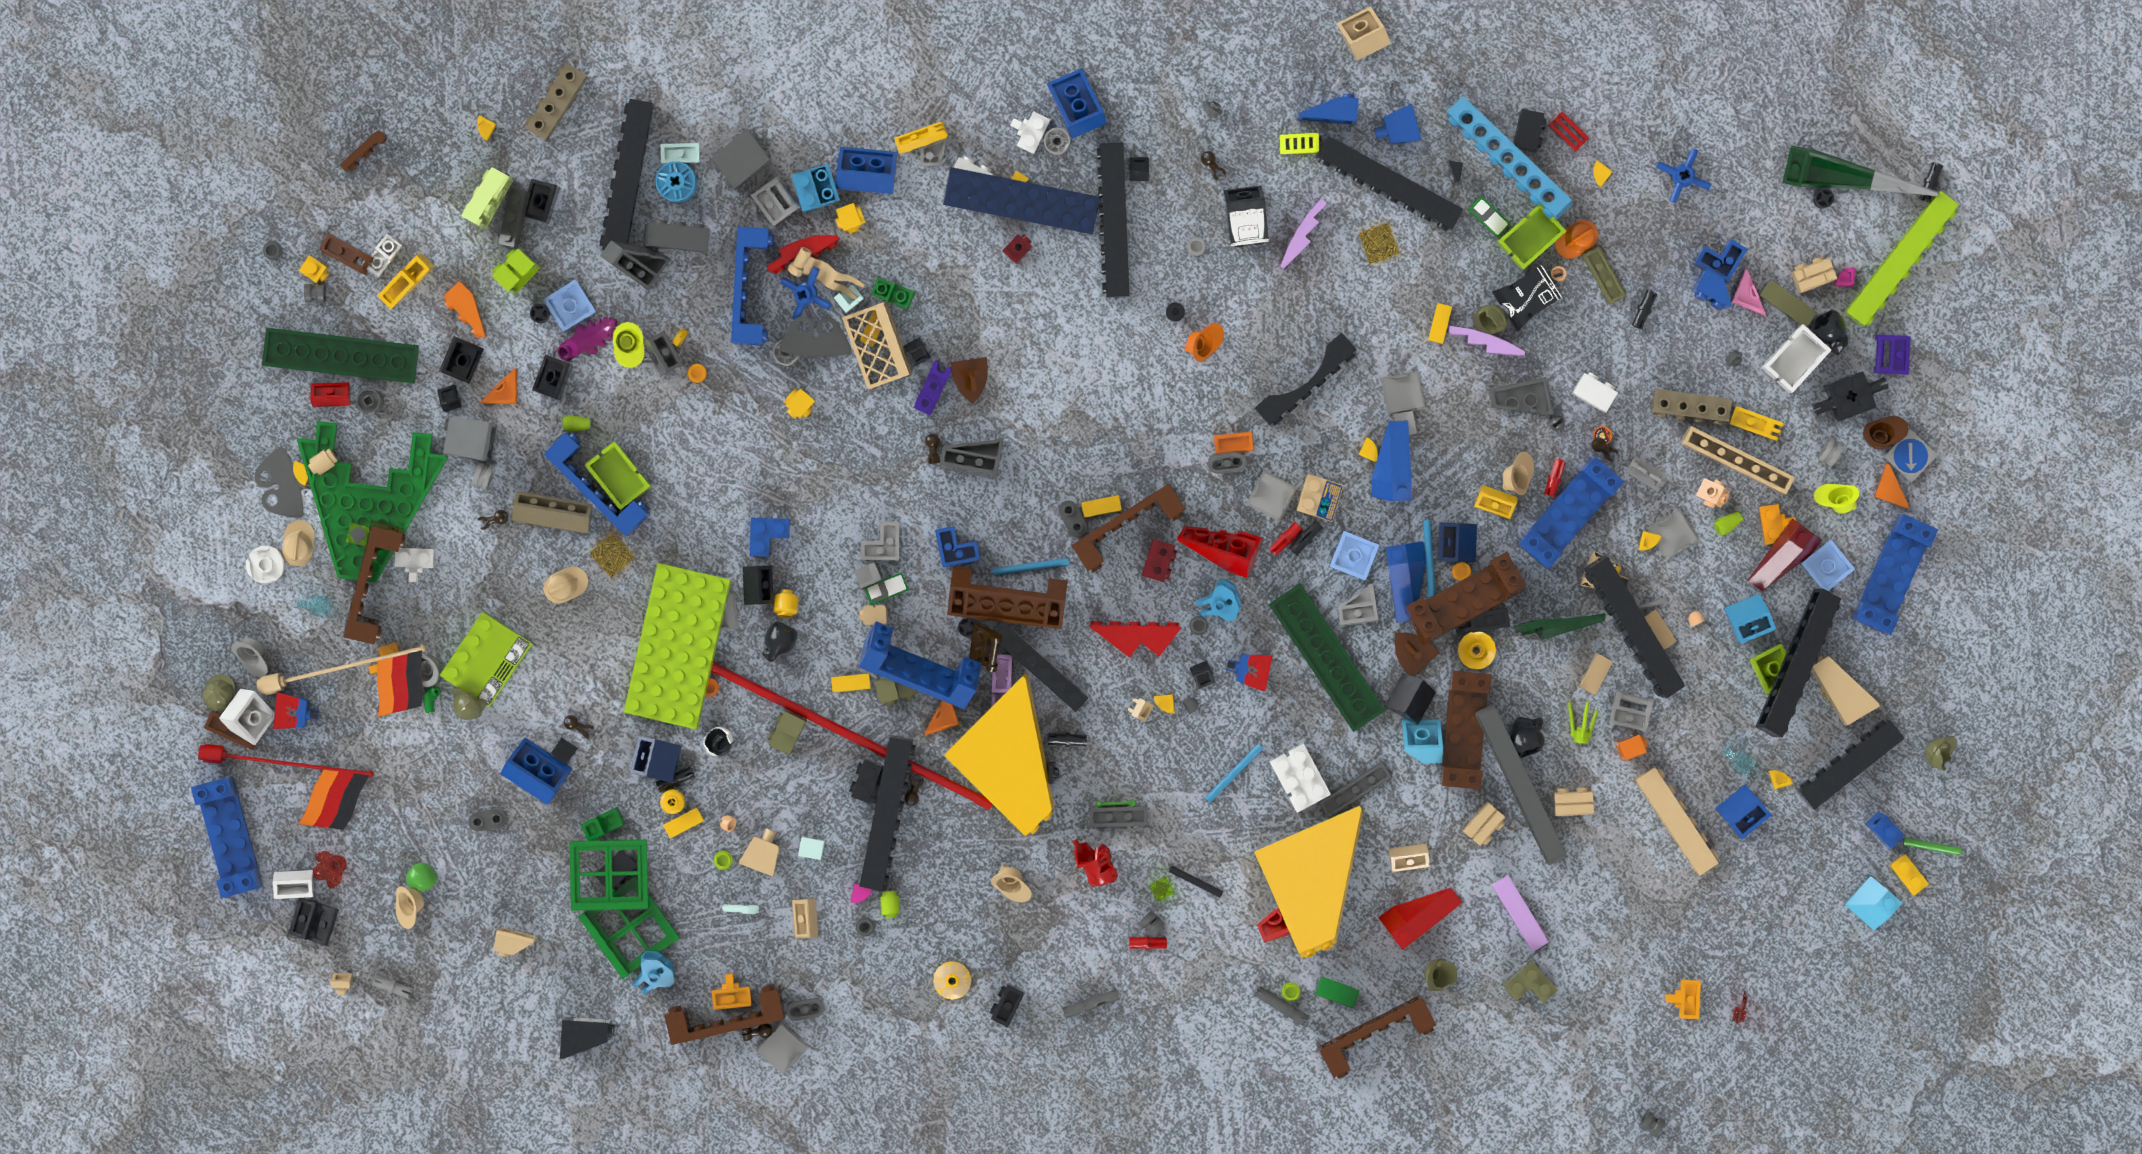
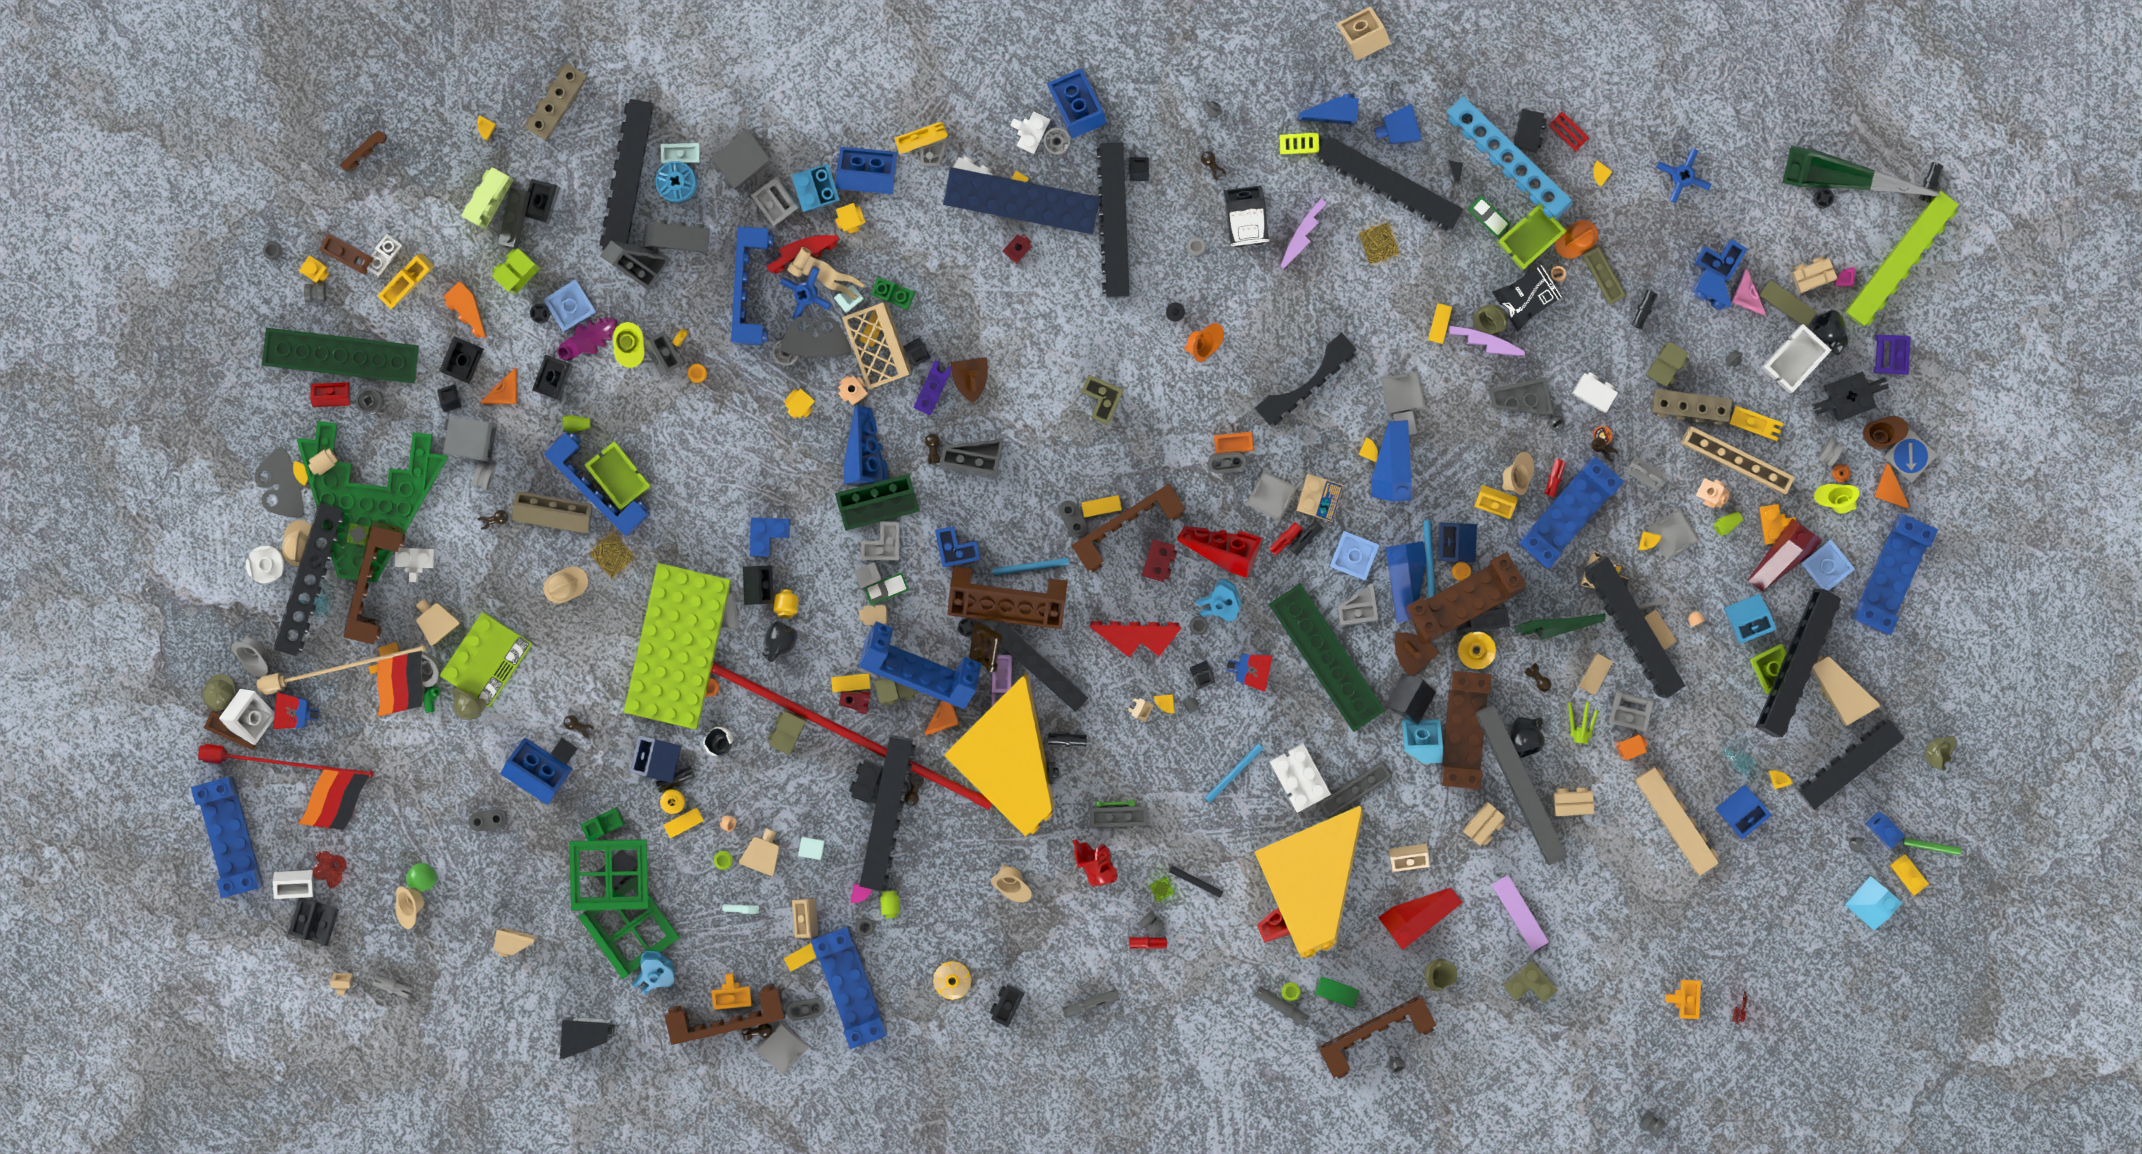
none -> black brick [273,501,345,656]
none -> tan torso [416,598,462,646]
none -> yellow piece [783,943,817,972]
none -> blue plate [811,926,887,1049]
none -> dark green slope [835,474,920,531]
none -> light nougat brick [838,375,868,406]
none -> dark red plate [839,690,871,715]
none -> blue wedge [844,405,888,487]
none -> olive brick [1081,375,1124,426]
none -> dark grey hinge [1389,1057,1406,1073]
none -> dark brown arm [1525,663,1552,692]
none -> olive brick [1645,341,1689,388]
none -> orange plate [1832,464,1851,483]
none -> dark grey hinge [1849,837,1865,853]

